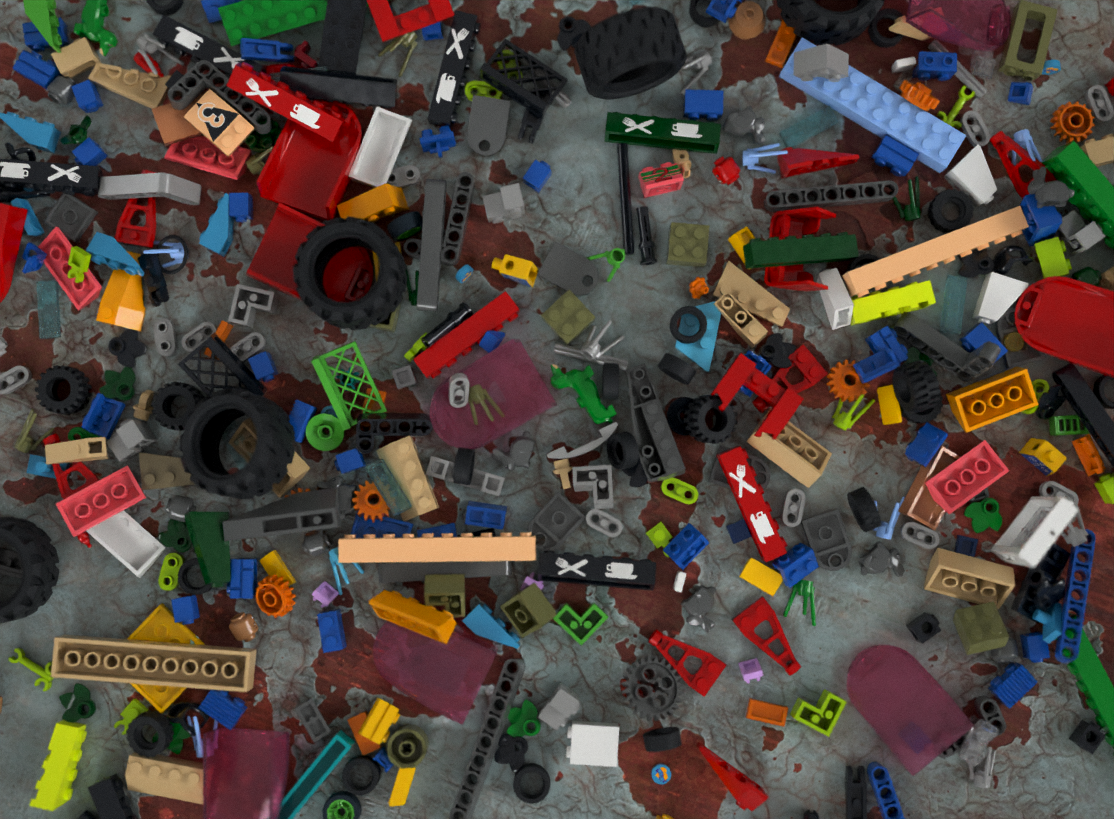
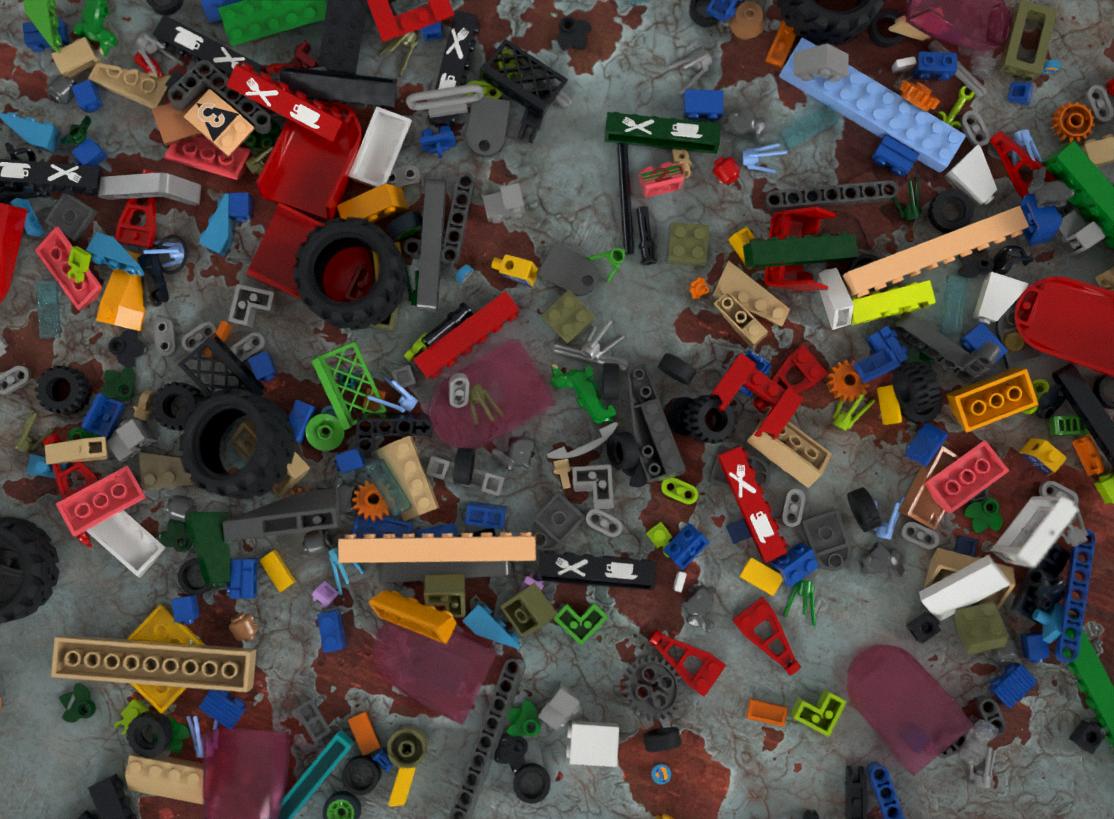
lime bar [8,648,54,692] -> none
blue brick [13,50,62,89] -> none
blue bracket [22,242,47,274] -> none
neon yellow wedge [29,720,87,811] -> none
lime plate [158,552,185,591] -> none
black piece [167,702,210,736] -> none
blue hinge [240,38,294,63] -> none
orange gear [255,574,296,618] -> none
yellow brick [358,697,400,745] -> none
blue slope [479,330,505,353] -> none
blue brick [523,159,551,193] -> none
black tyre [574,7,687,99] -> none
black tyre [670,306,707,344] -> none
medium azure wing [675,301,721,372] -> none
red wedge [697,742,768,811] -> none
lavender tile [738,658,763,684] -> none
black plate [758,333,796,368] -> none
red wedge [777,147,860,179] -> none
lime brick [1034,237,1072,279] -> none
dark green head [1071,266,1102,287] -> none
none -> light blue plant [367,377,418,413]
none -> light grey bar [406,84,484,118]
none -> white slope [919,555,1010,621]

